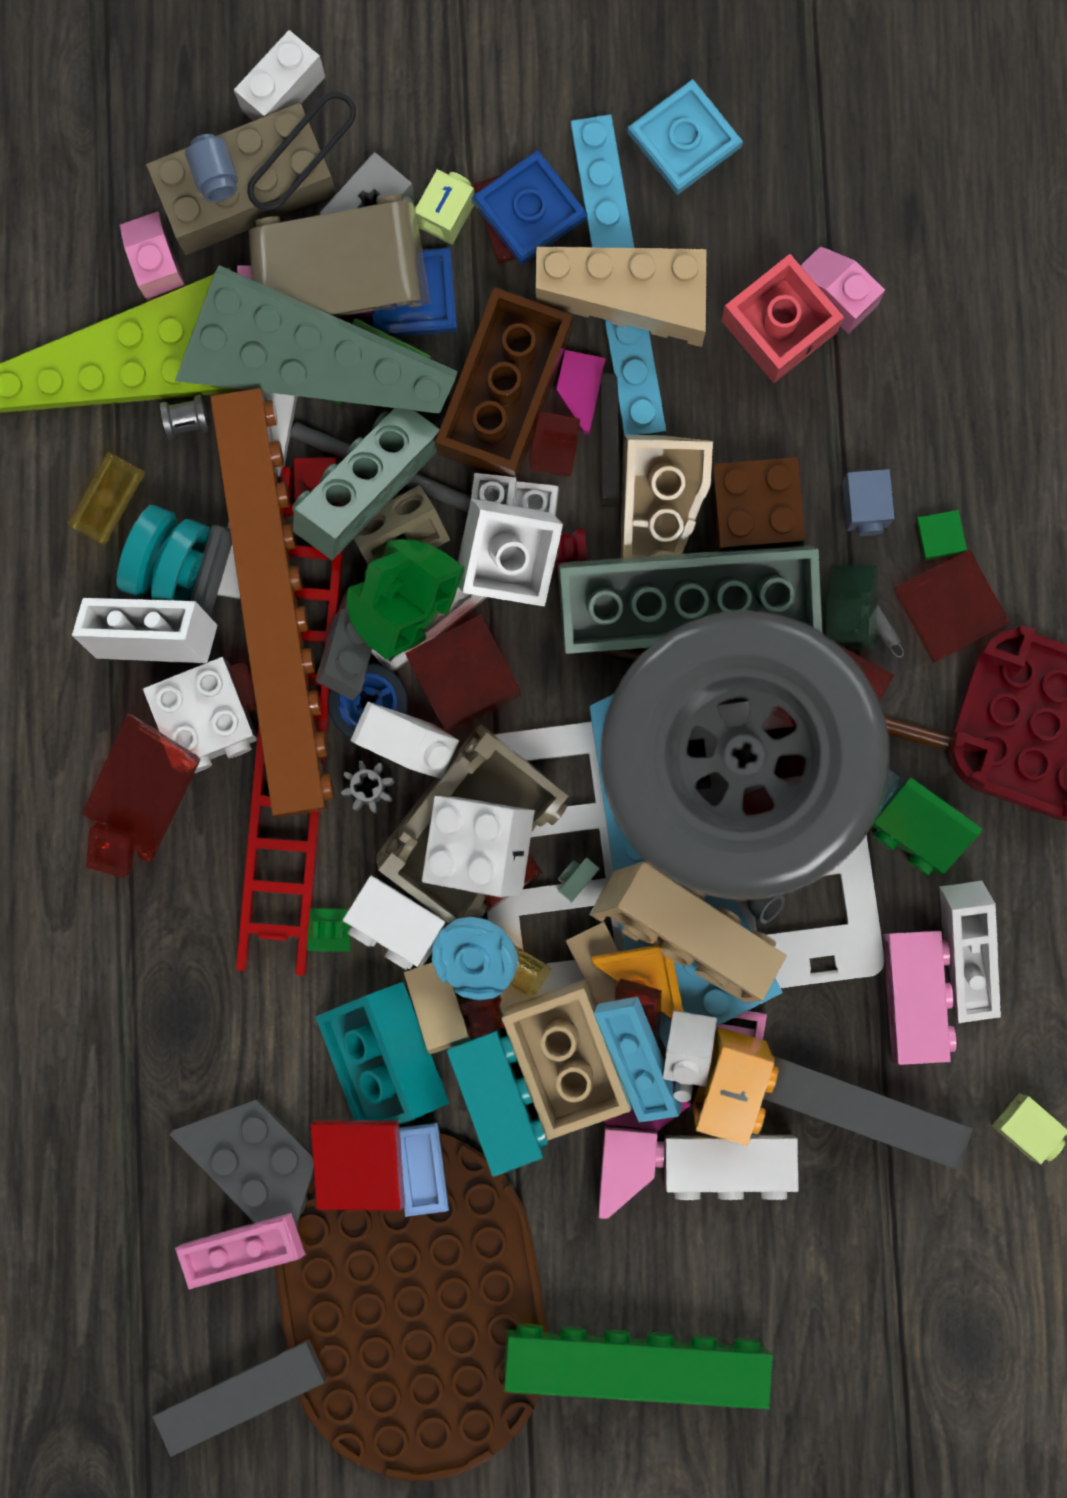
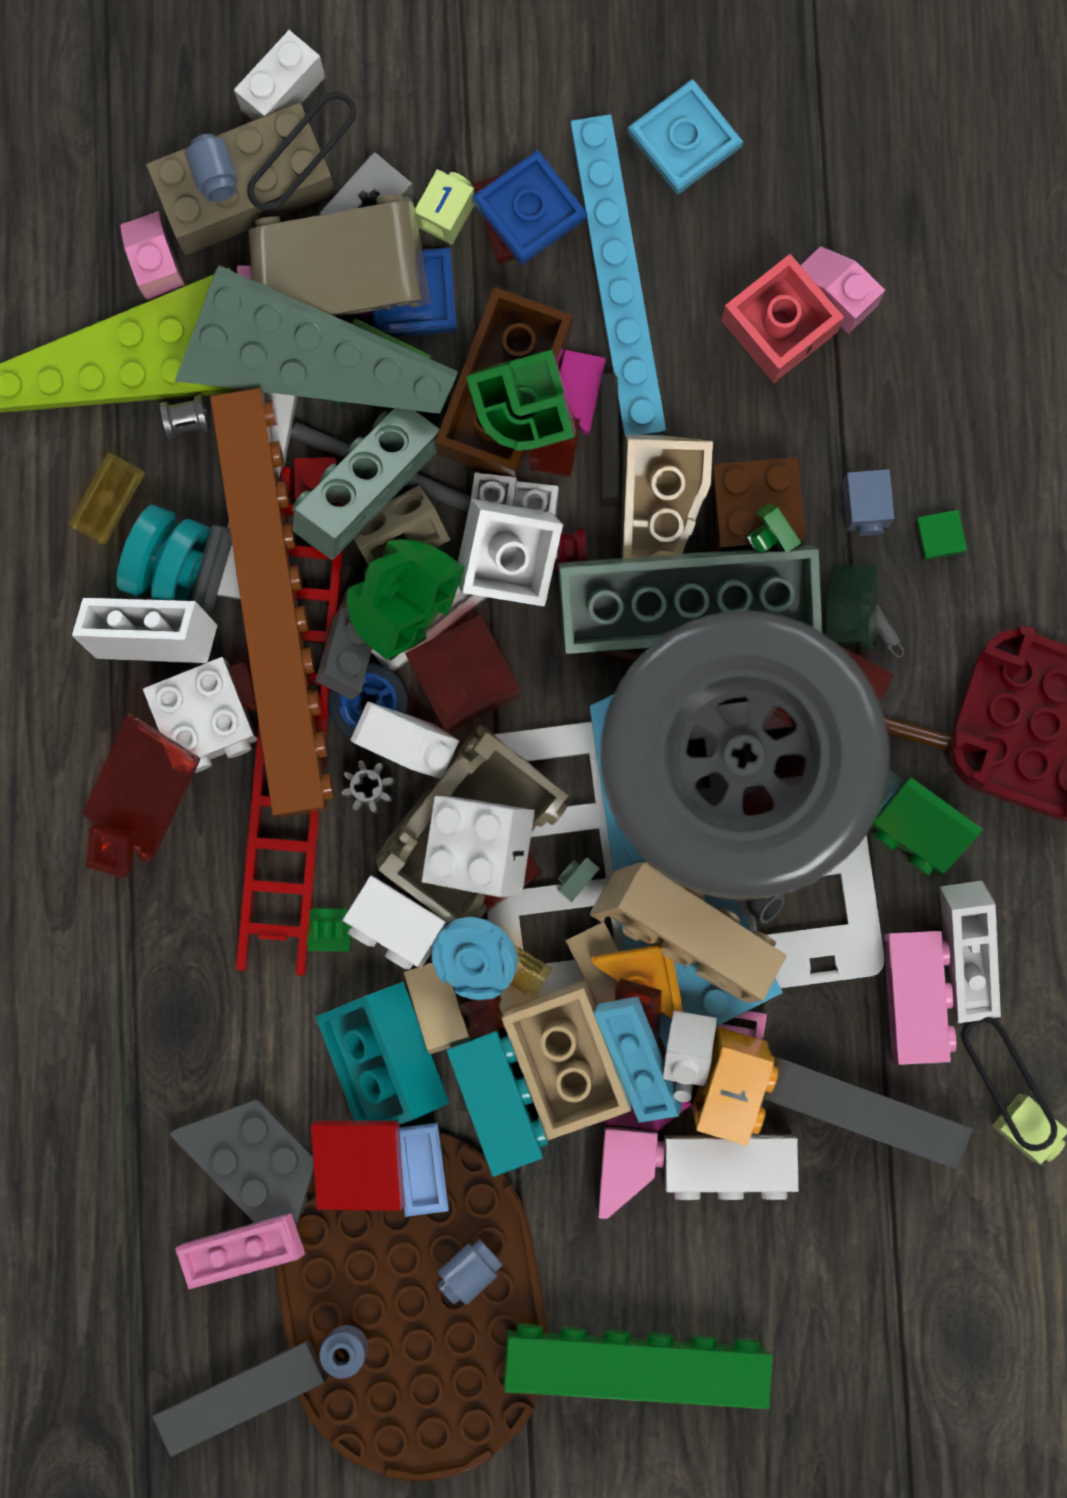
tan wedge [536,247,707,347] -> none
clear red tile [894,550,1010,663] -> none
none -> sand blue brick [320,1325,368,1378]
none -> sand blue brick [437,1239,503,1305]
none -> green brick [466,349,576,451]
none -> green tile [746,503,801,554]
none -> black piece [962,1017,1058,1151]

